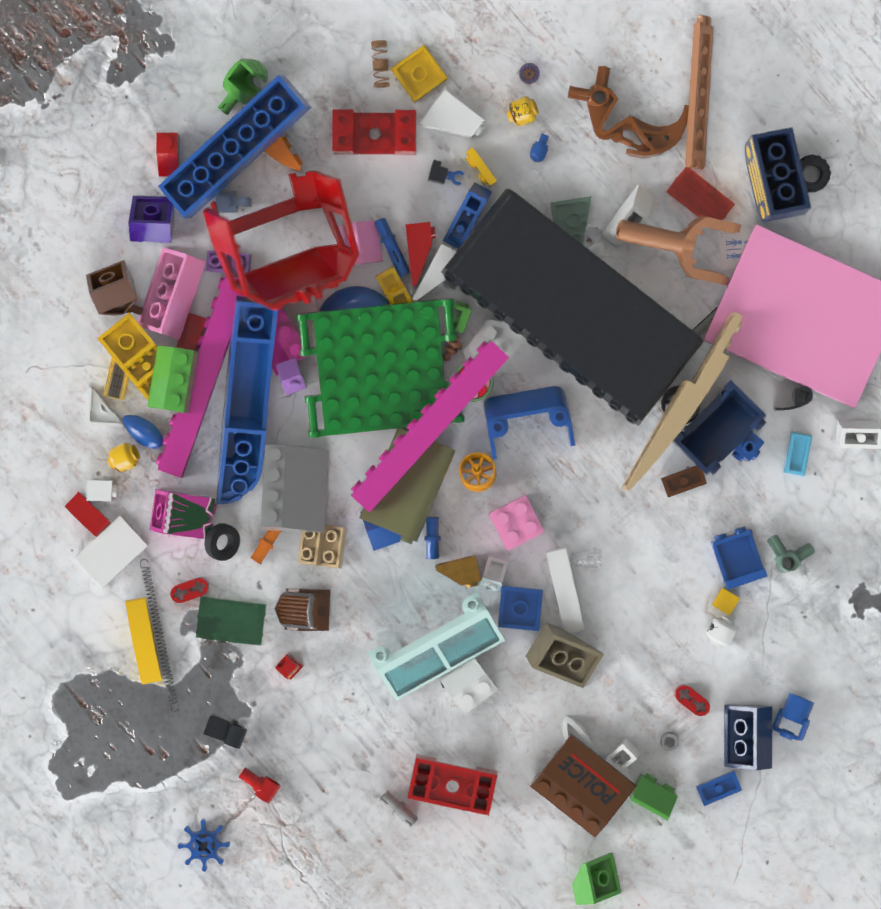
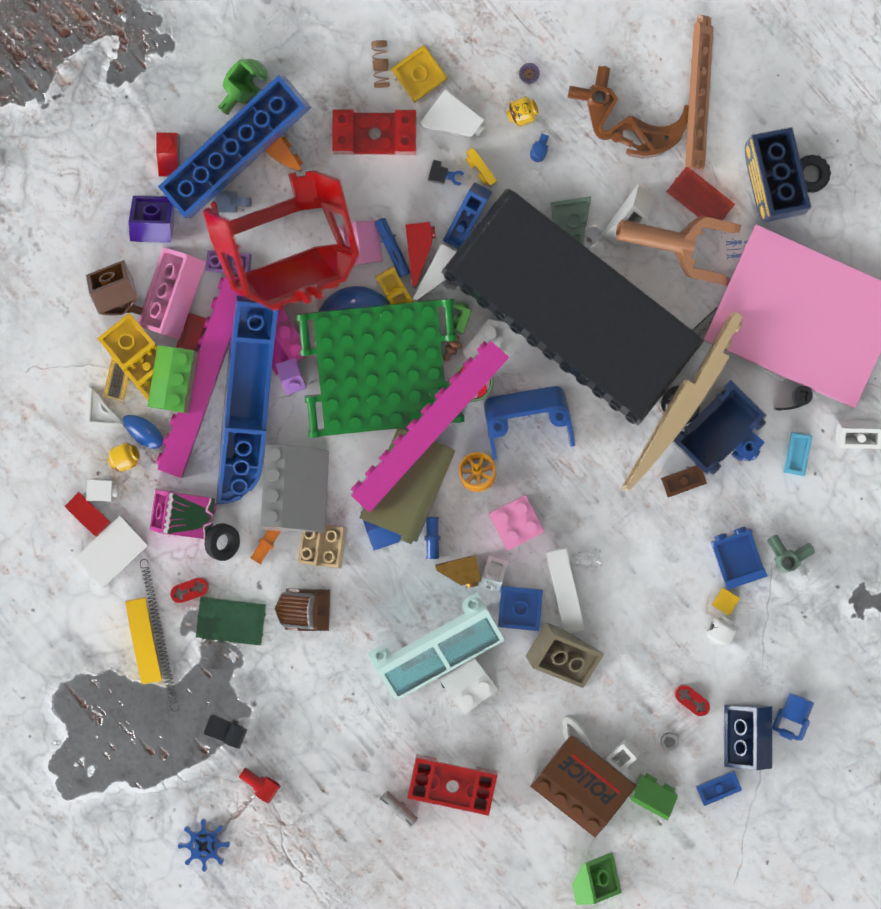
red leg [275,652,303,680] -> none

